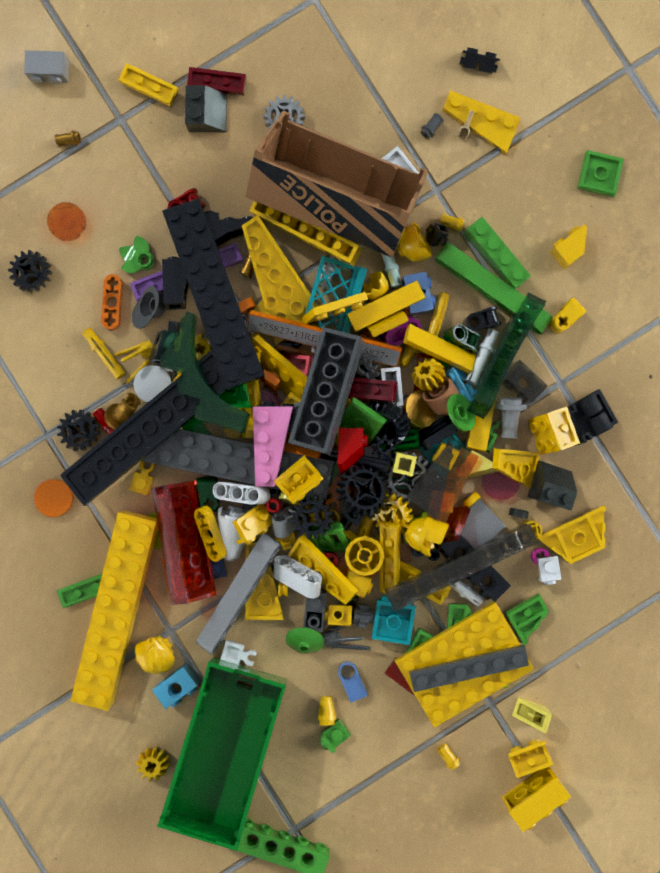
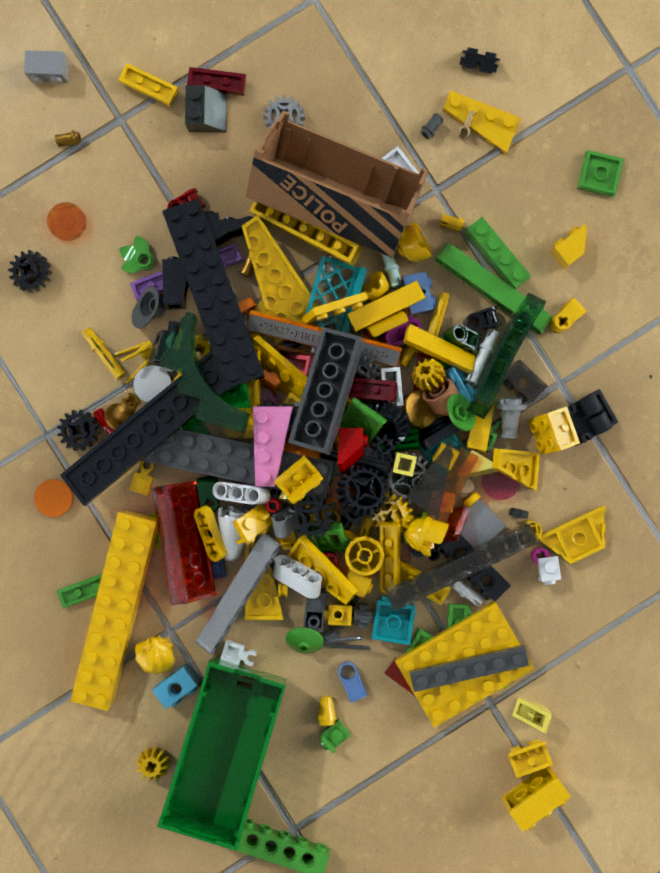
orange beam [101,274,123,330] -> none
black gear [425,223,449,247] -> none
yellow pin [436,743,460,770] -> none
bright green wing [505,593,549,645] -> none
pearl dark grey slope [527,460,577,511] -> none

